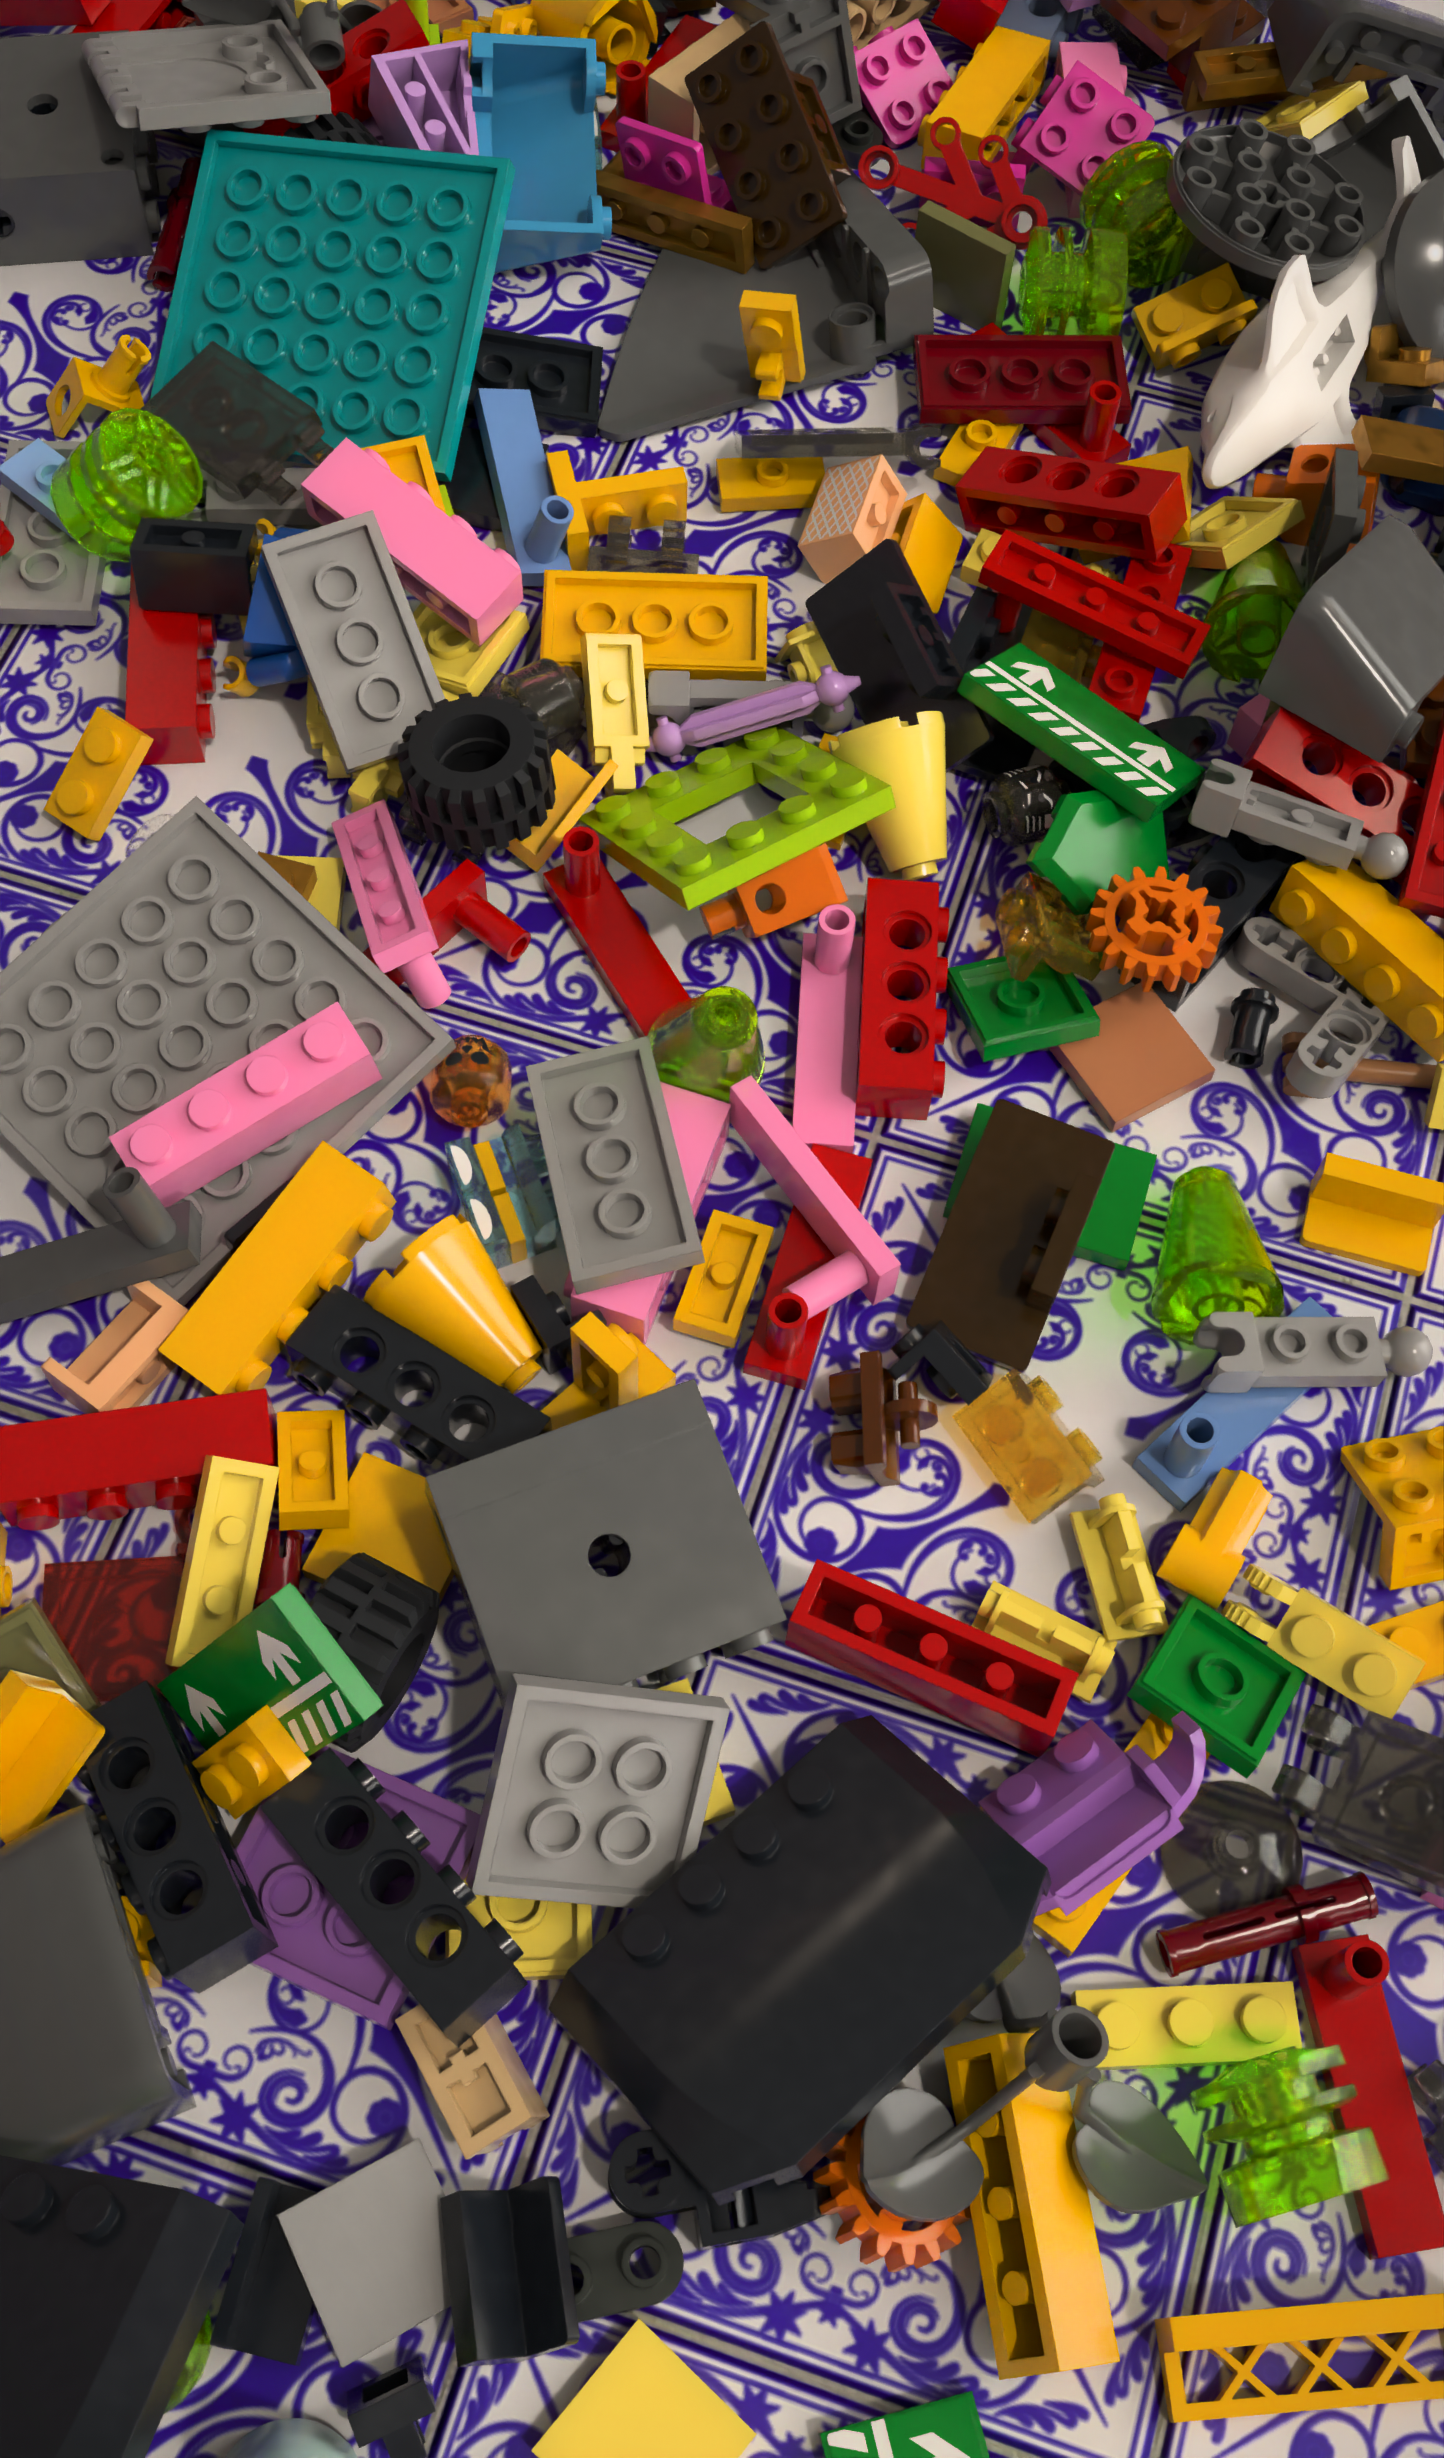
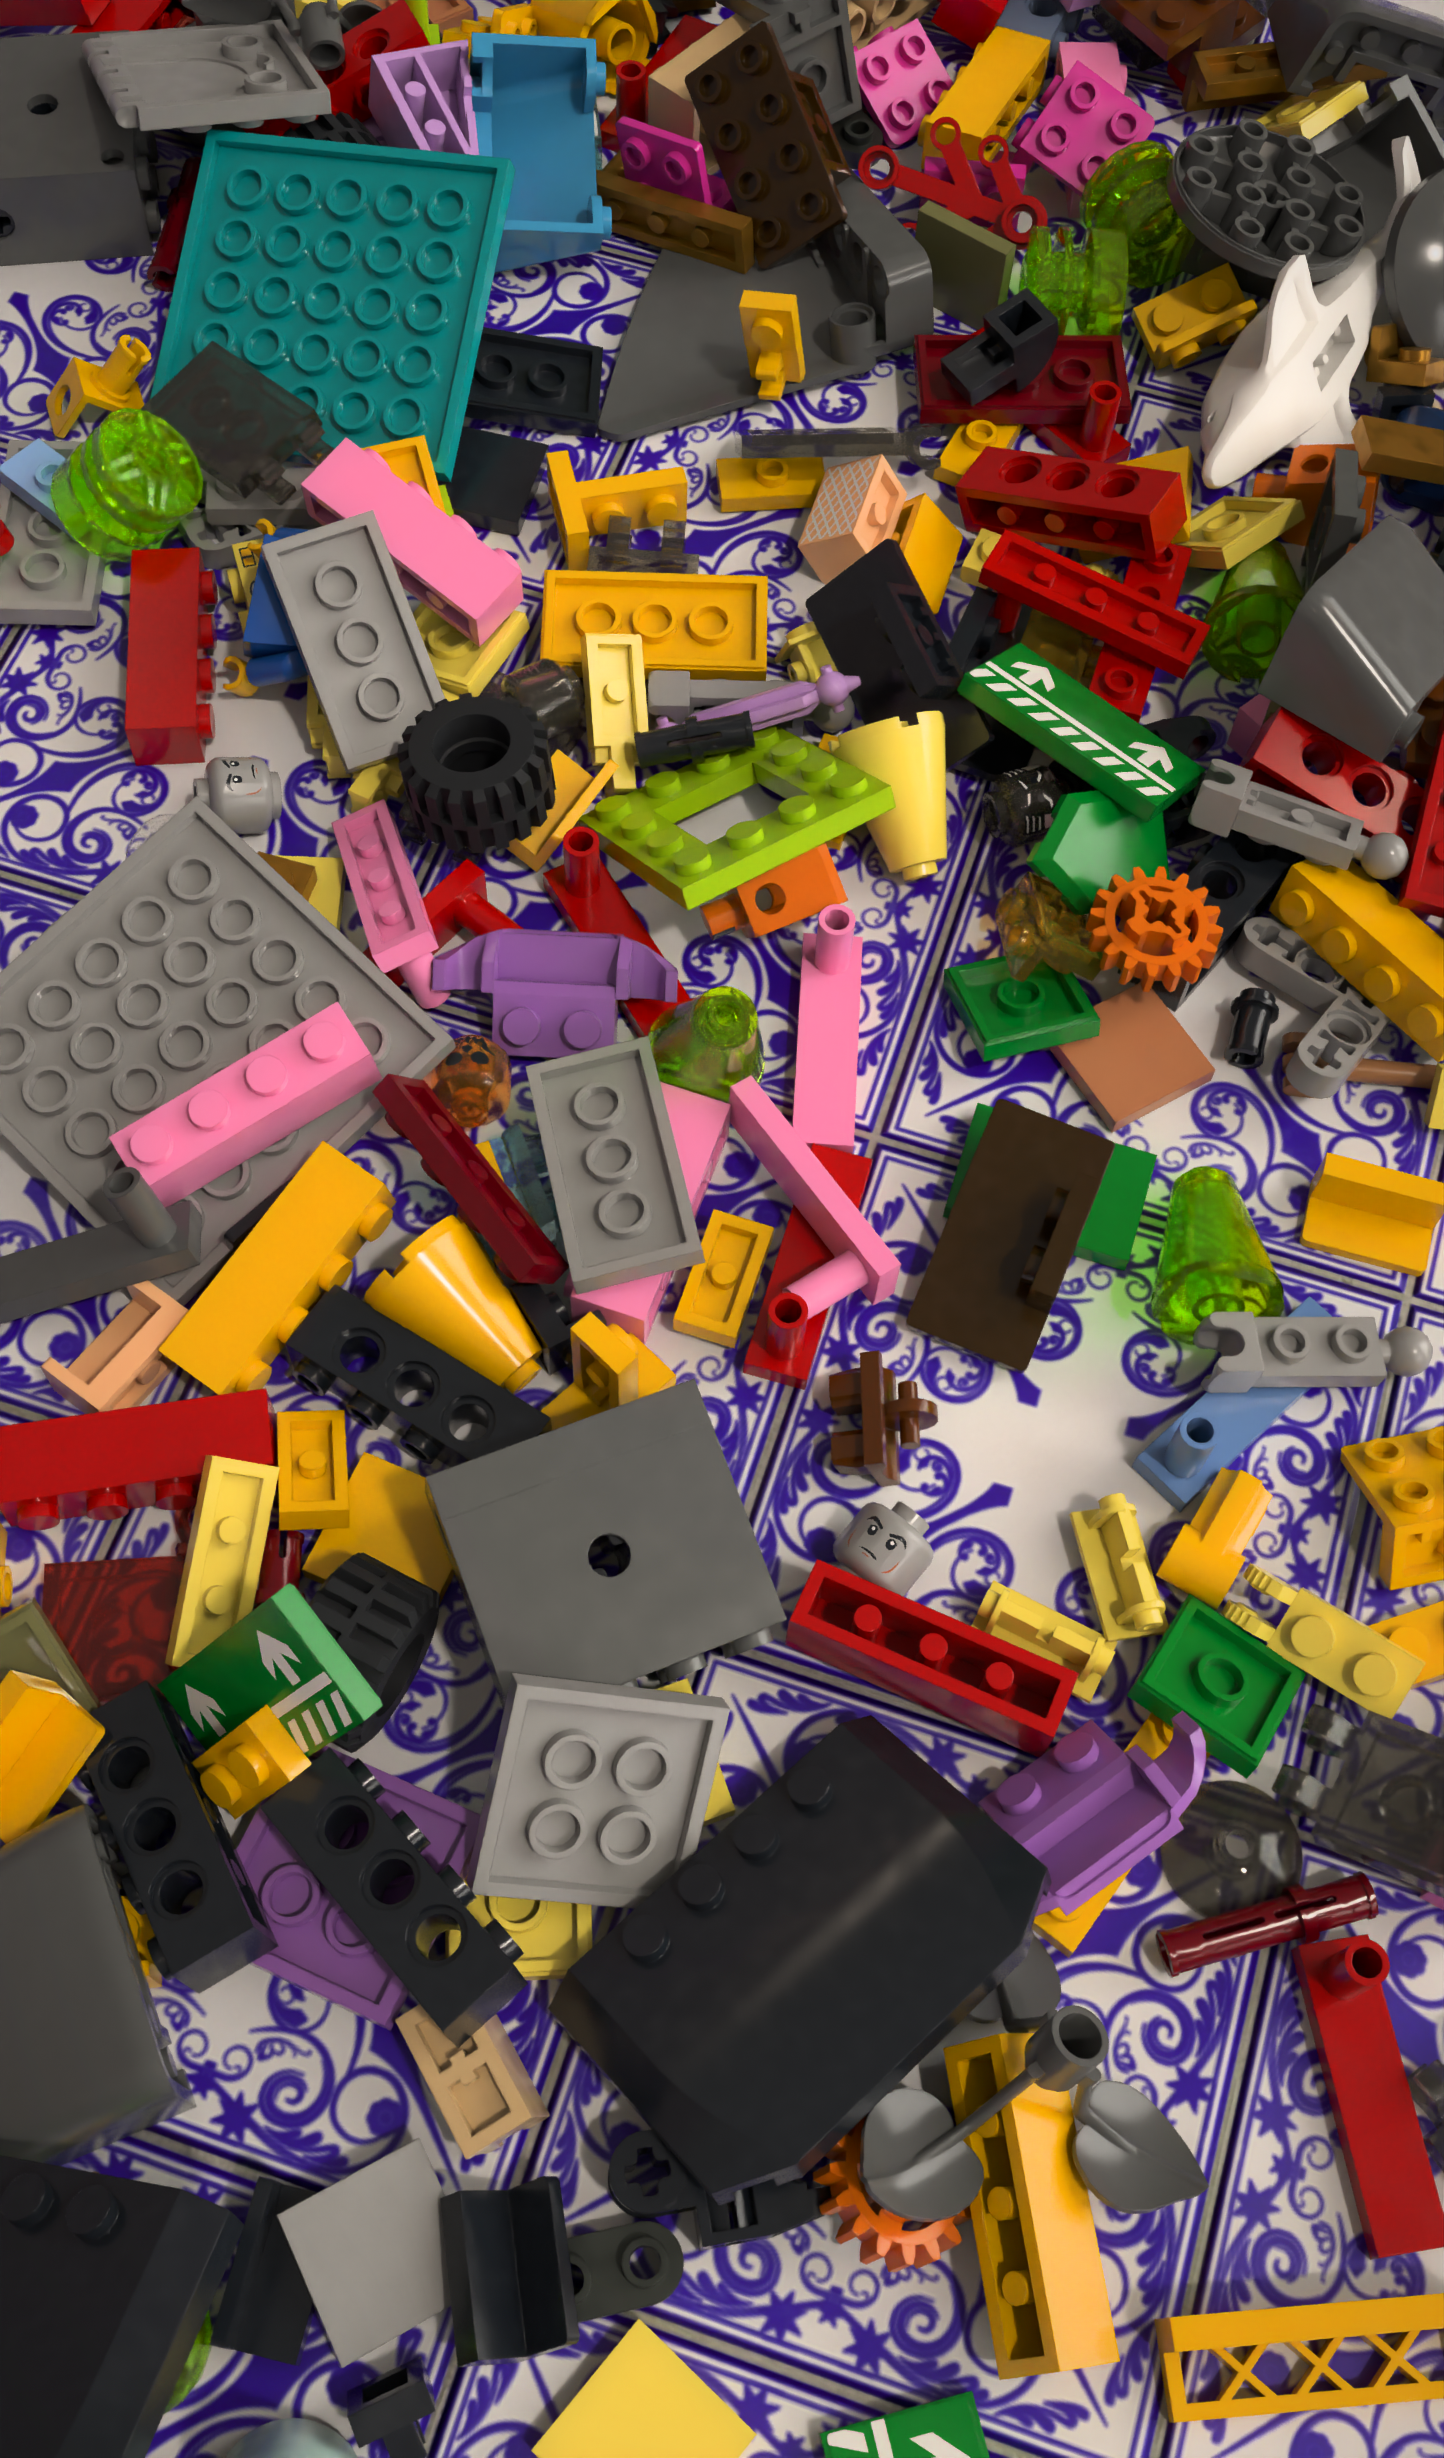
yellow plate [43,706,154,842] -> none
black panel [129,517,258,616] -> none
medium blue piece [473,388,574,586] -> none
red brick [855,878,949,1121] -> none
black bracket [887,1320,993,1405] -> none
clear yellow bracket [952,1368,1105,1525] -> none
light yellow plate [1070,1981,1304,2071] -> none
clear neon green wheel [1188,2045,1391,2228] -> none
none -> light grey head [193,757,282,834]
none -> dark red plate [372,1074,569,1284]
none -> medium lavender plate [432,928,678,1058]
none -> black pin [634,710,756,769]
none -> light grey head [833,1501,933,1596]
none -> black brick [940,288,1059,406]

